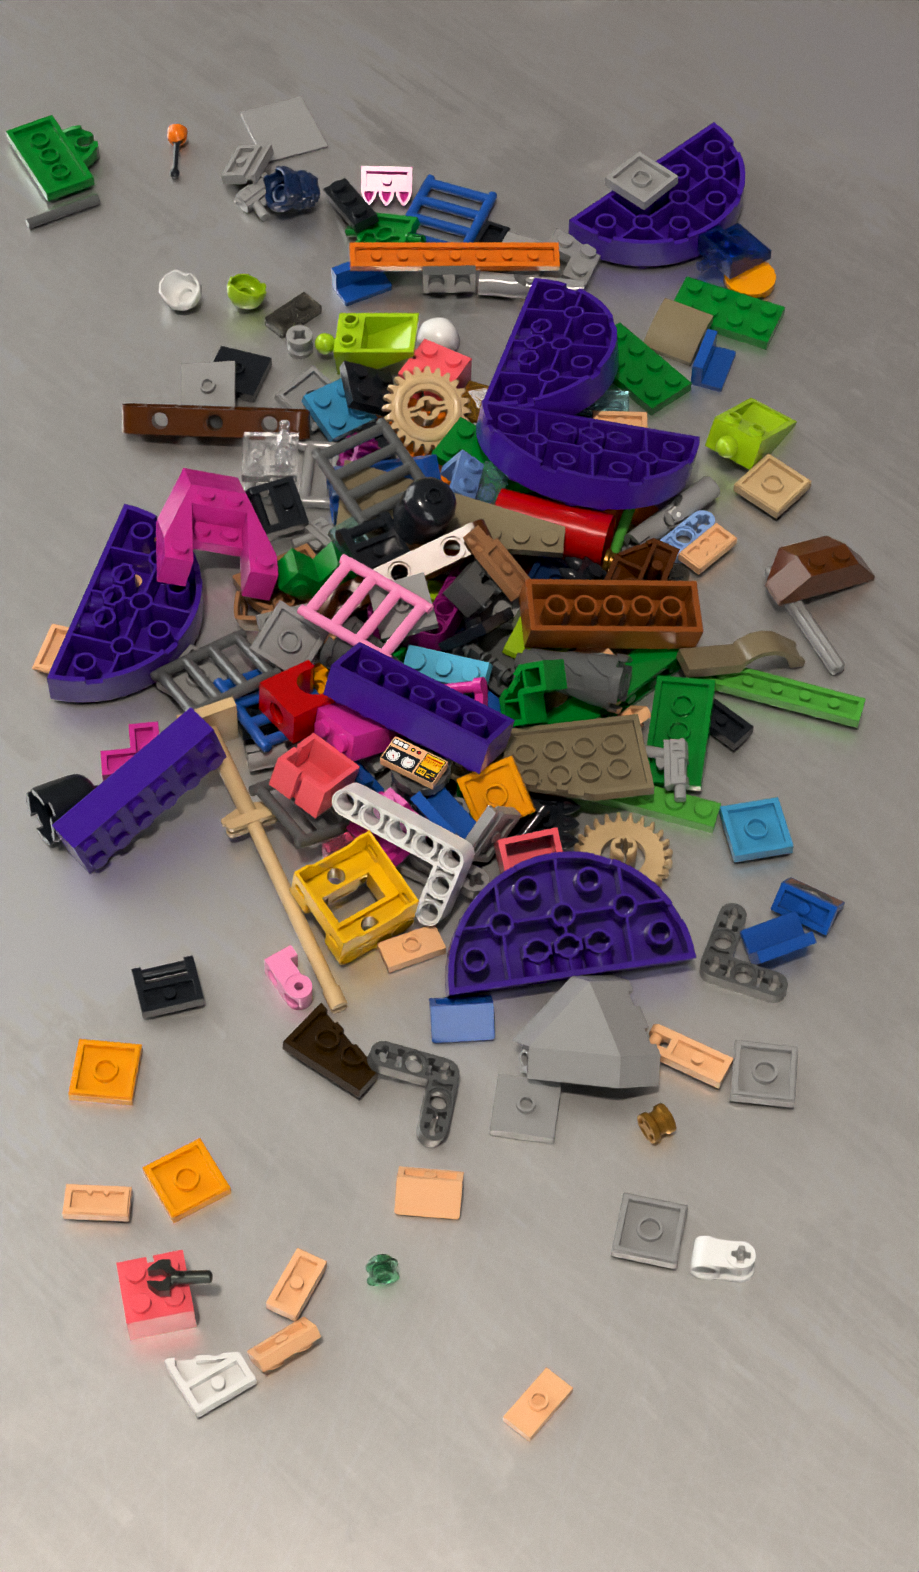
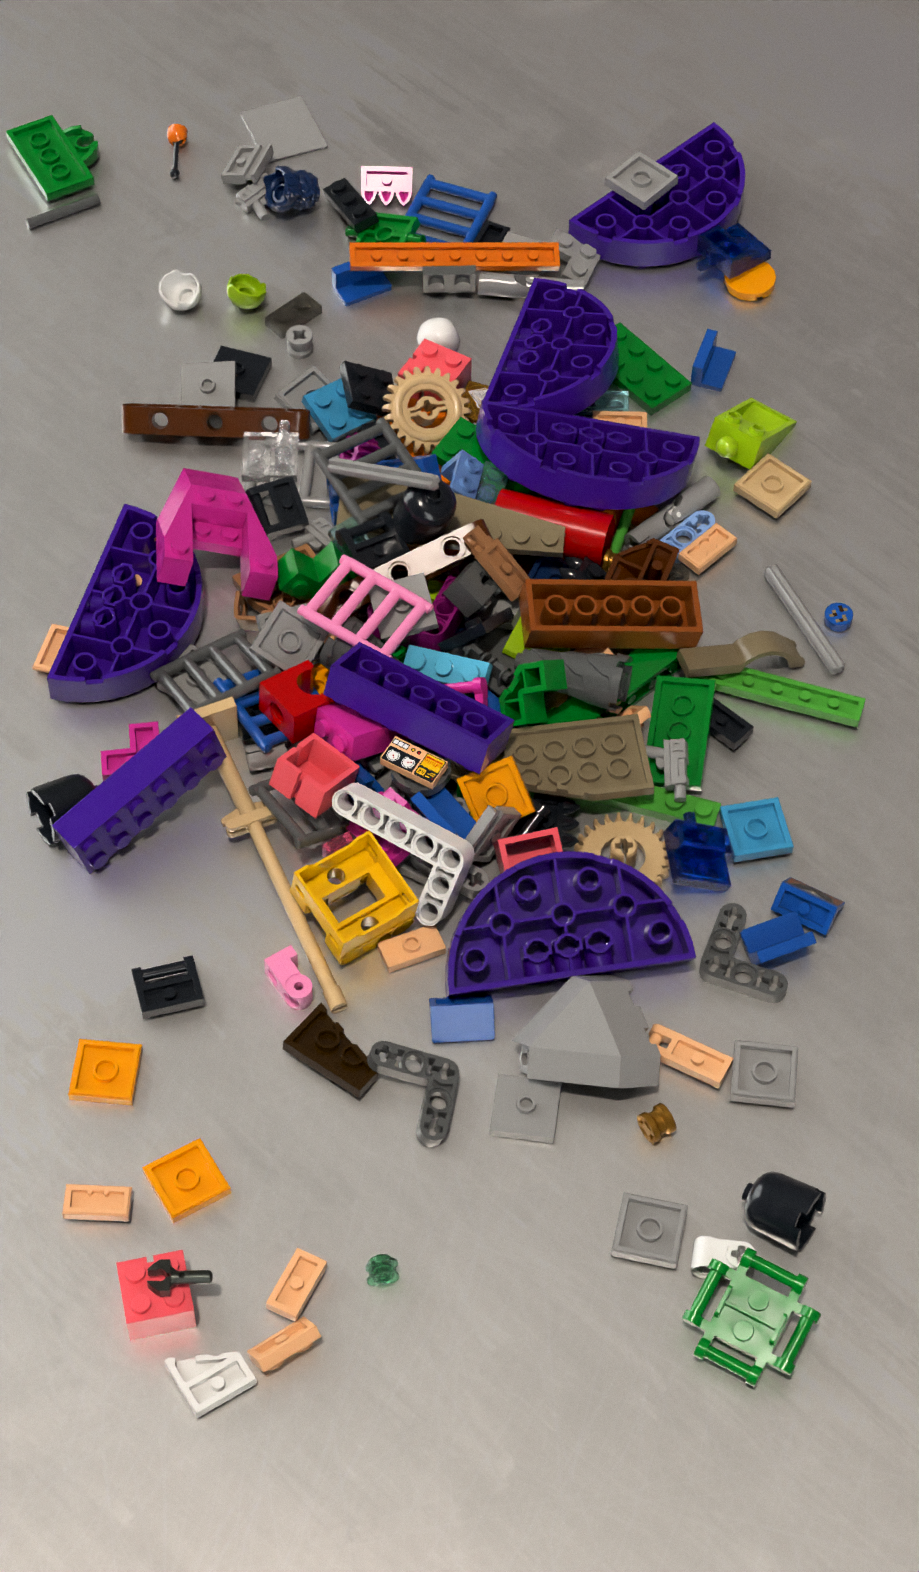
lime slope [315,313,419,375] -> none
light nougat panel [394,1166,464,1219] -> none
light nougat plate [503,1367,573,1442] -> none
dark tan slope [644,298,713,366] -> none
green plate [674,276,785,350] -> none
reddish brown wedge [765,535,875,606] -> none
none -> light grey axle [327,457,440,491]
none -> clear blue plate [663,812,732,892]
none -> brick [681,1247,821,1387]
none -> black cylinder [742,1171,826,1251]
none -> blue tile [824,603,853,631]

